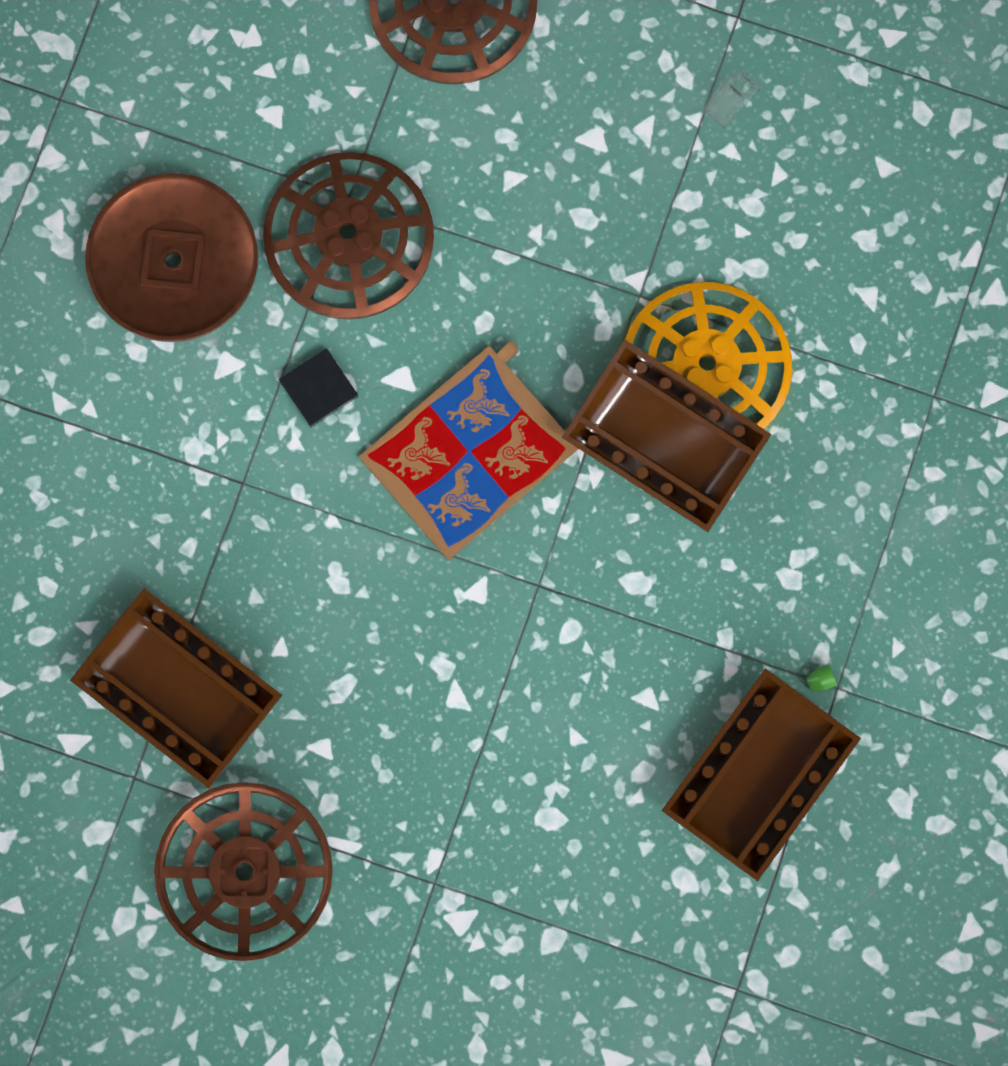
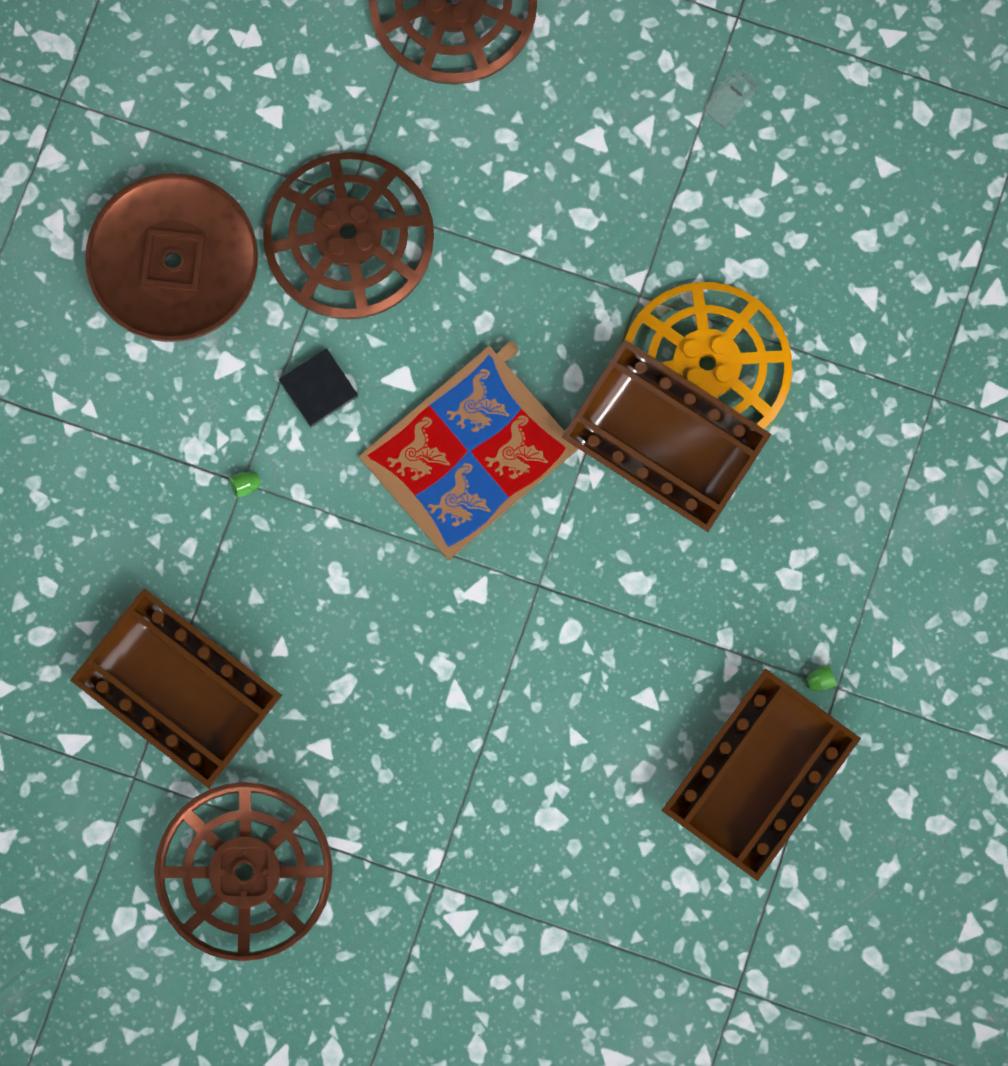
none -> bright green hose [230,472,261,498]

